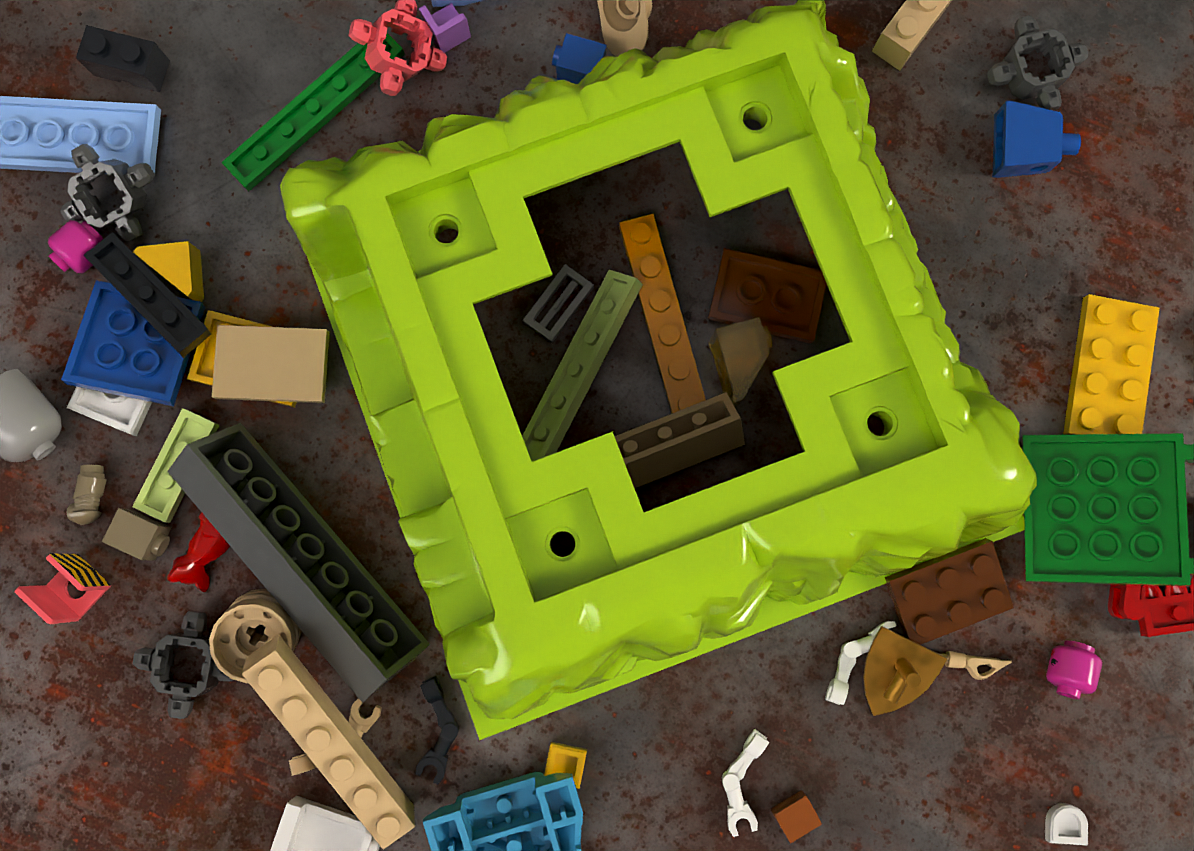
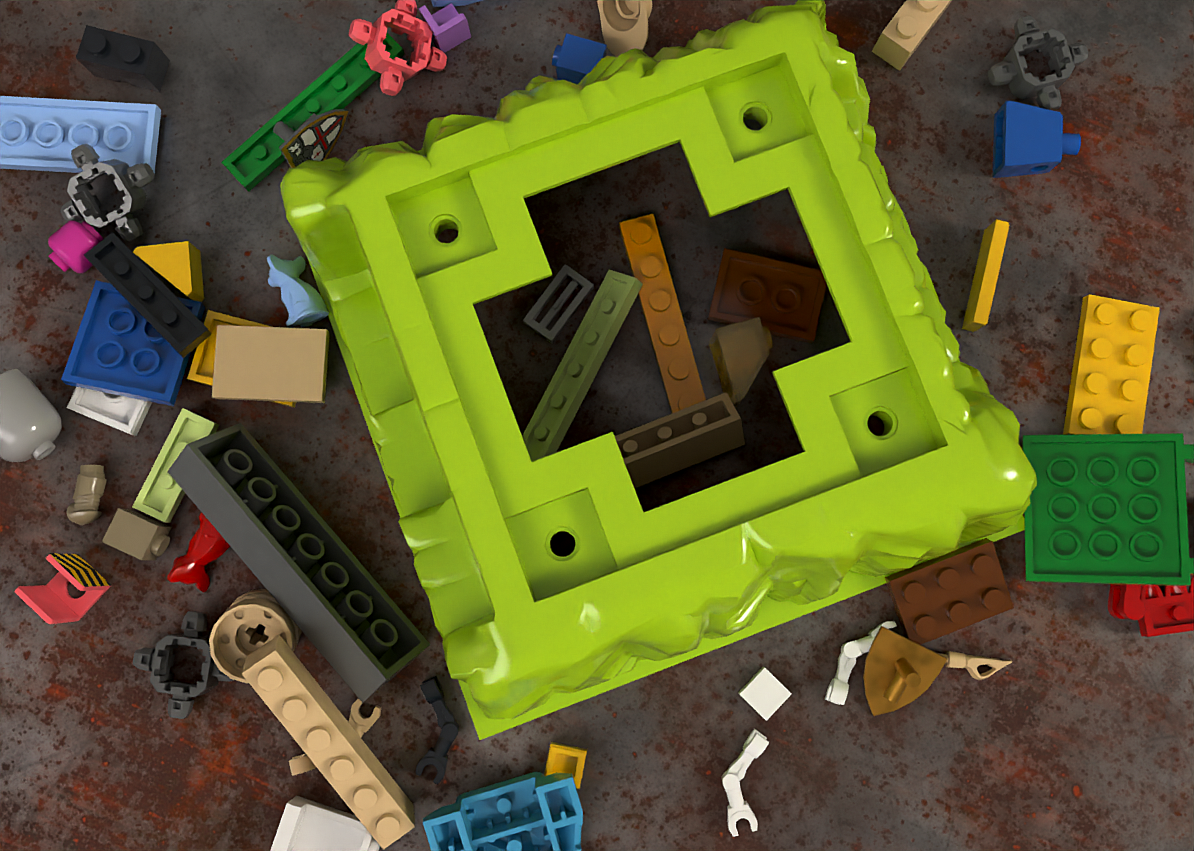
dark orange slope [770,790,822,844] -> none
white tile [1045,803,1088,845] -> none
dark pink head [1046,640,1102,700] -> none
none -> light blue animal [267,255,329,328]
none -> shield [273,109,348,168]
none -> white tile [738,667,792,721]
none -> yellow tile [962,219,1010,332]

